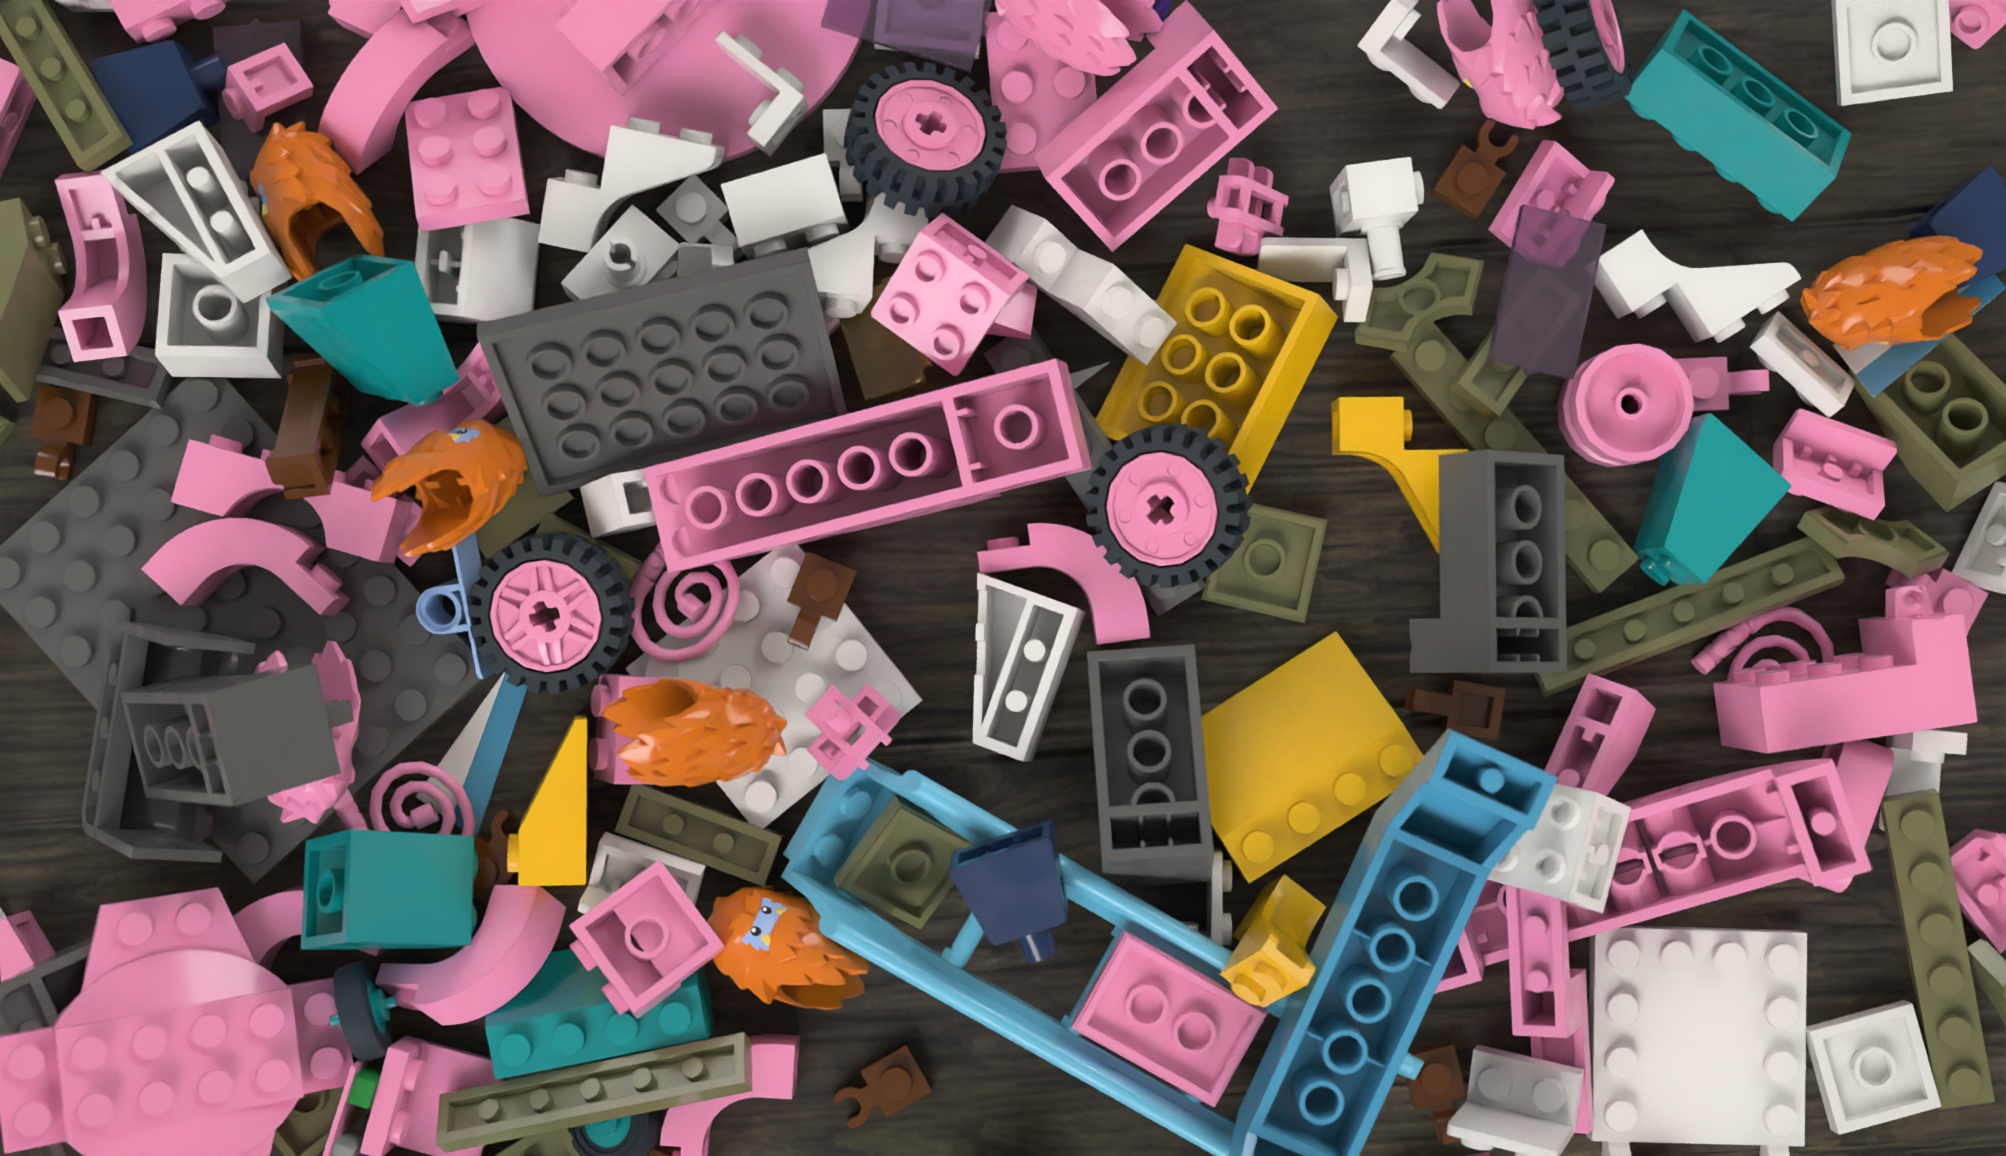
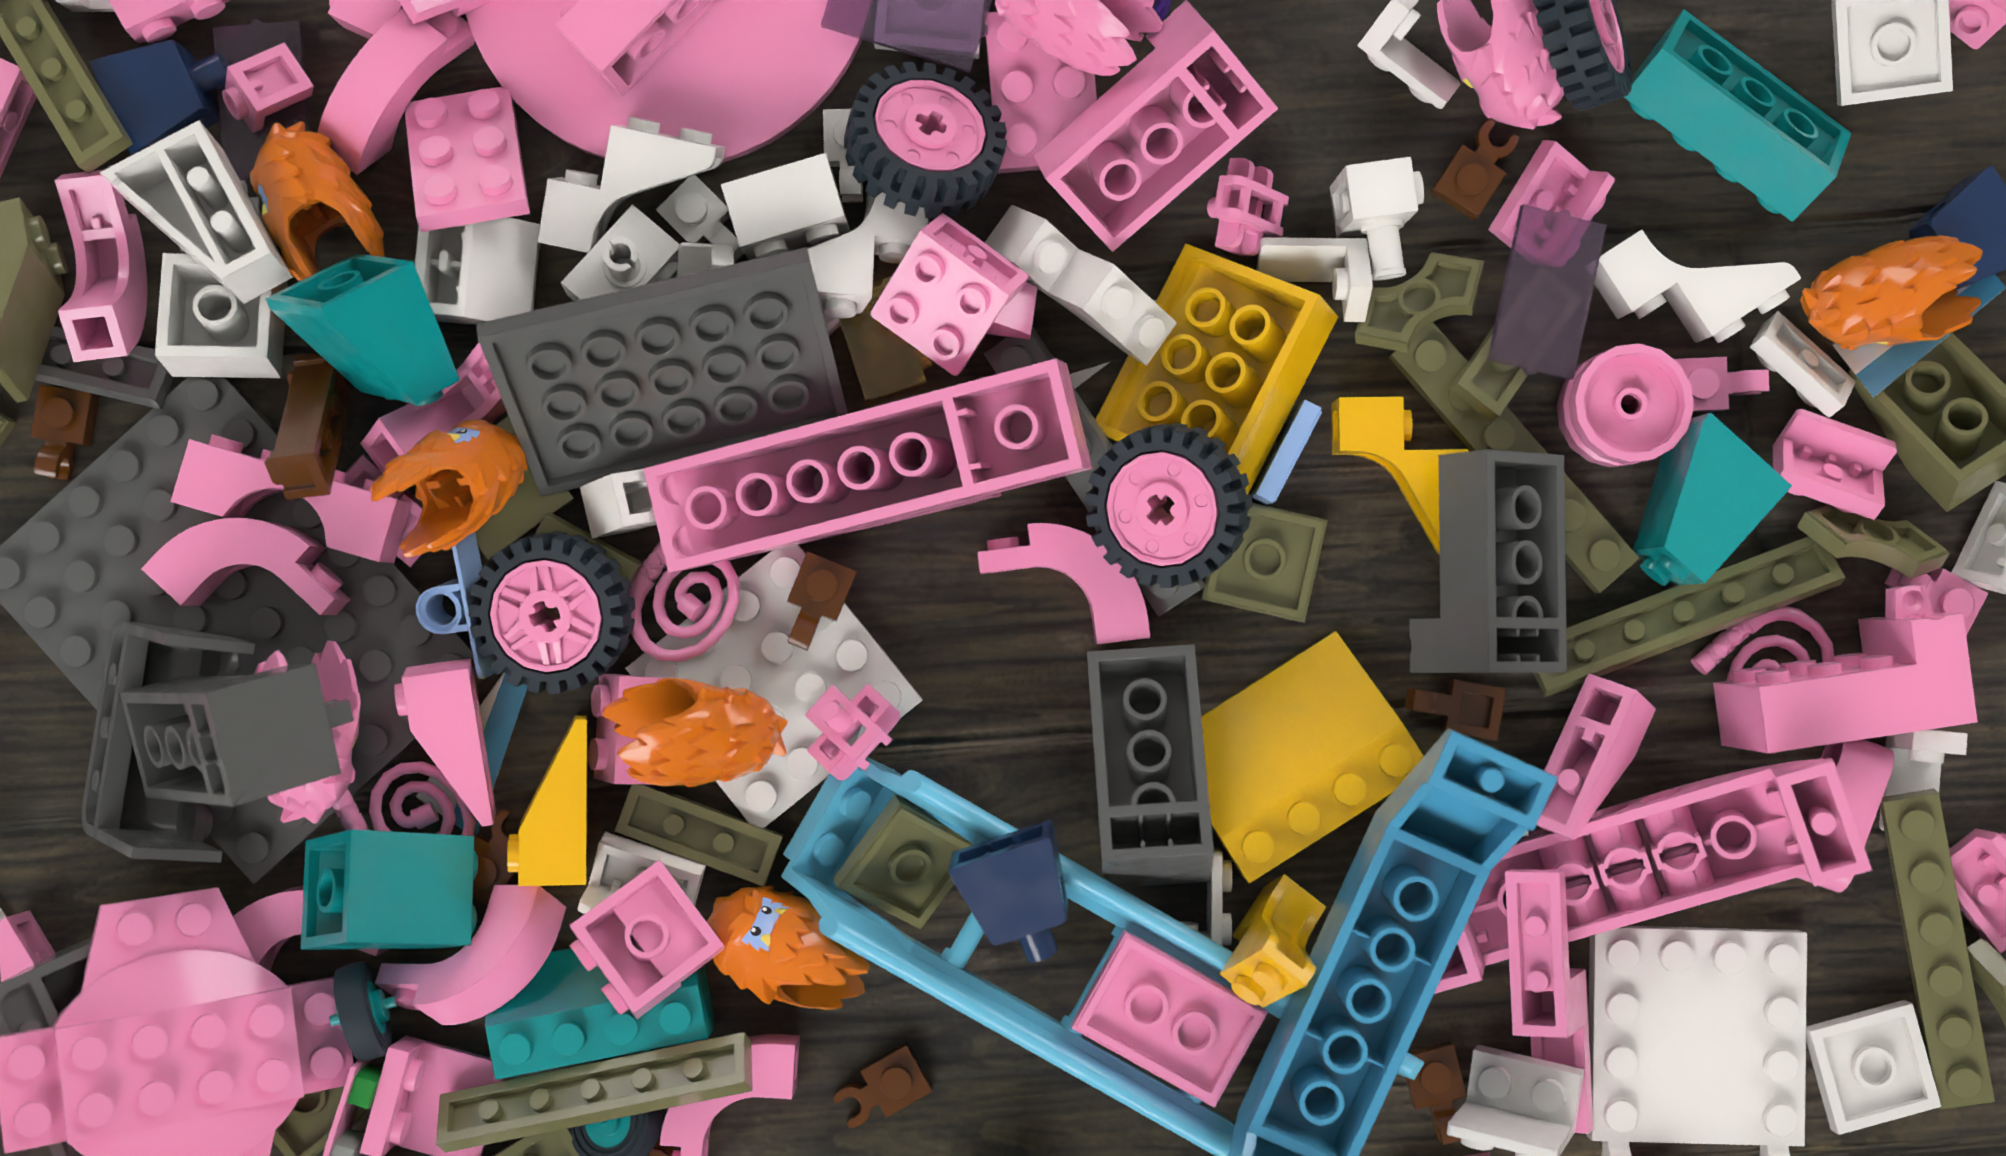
white bracket [714,30,810,157] -> none
white wedge [973,573,1085,762] -> none
white bracket [1487,783,1631,913] -> none
none -> bright pink slope [394,658,496,826]
none -> light blue tile [1251,400,1322,505]

